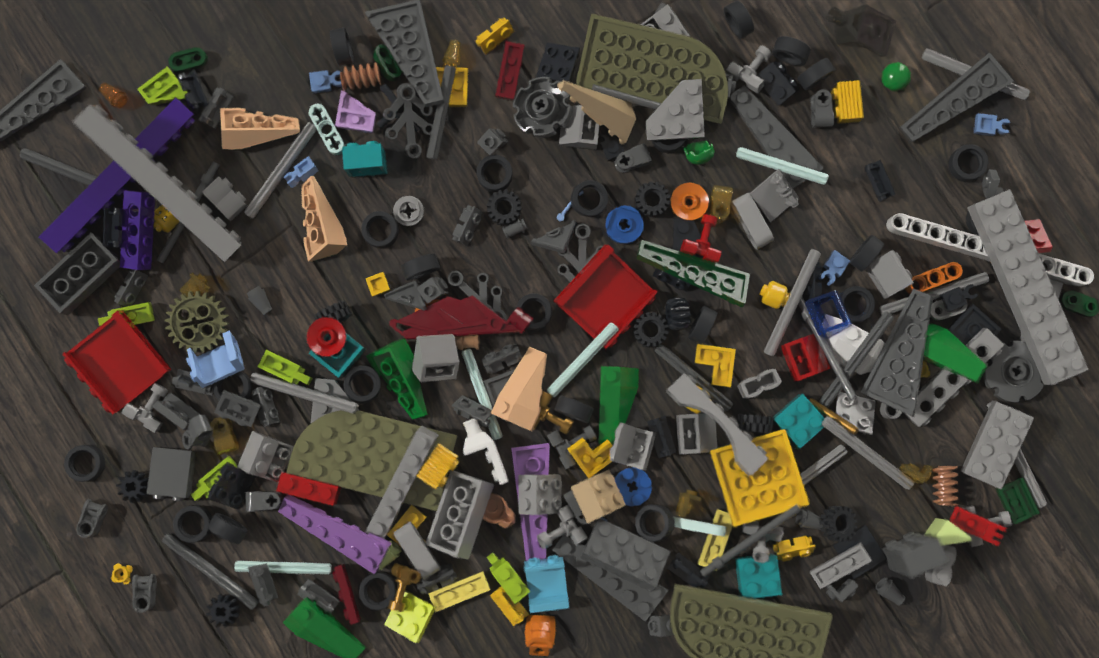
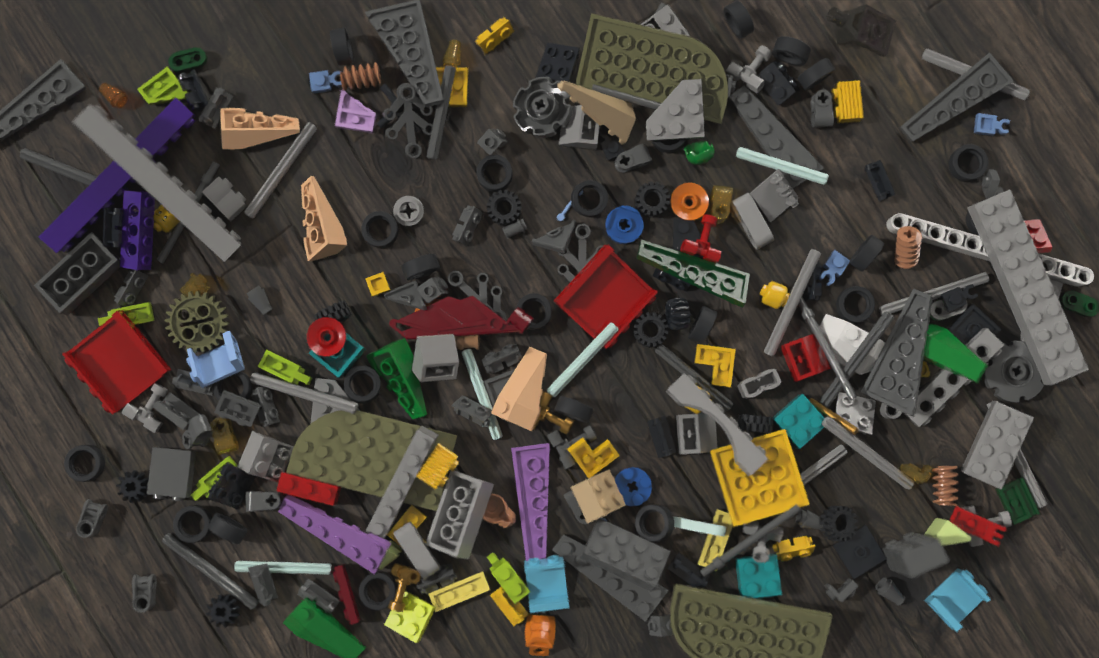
yellow plate [111,563,133,585] -> none
medium blue plate [284,156,318,188] -> none
light aqua beam [309,104,345,155] -> none
teal brick [342,141,387,177] -> none
dark green plate [373,44,402,81] -> none
white plate [463,418,509,484] -> none
dark red plate [495,41,525,101] -> none
light grey bracket [519,474,562,515] -> none
light grey bar [537,505,588,549] -> none
green wedge [598,366,639,445] -> none
light grey bracket [610,423,656,471] -> none
clear yellow bracket [675,490,702,517] -> none
clear blue tile [804,290,852,339] -> none
light grey plate [810,543,872,589] -> none
light grey slope [865,250,914,299] -> none
green hair [881,62,911,91] -> none
orange beam [905,262,963,294] -> none
light grey brick [925,545,956,586] -> none
none -> nougat piece [894,226,922,269]
none -> medium azure panel [924,568,991,632]

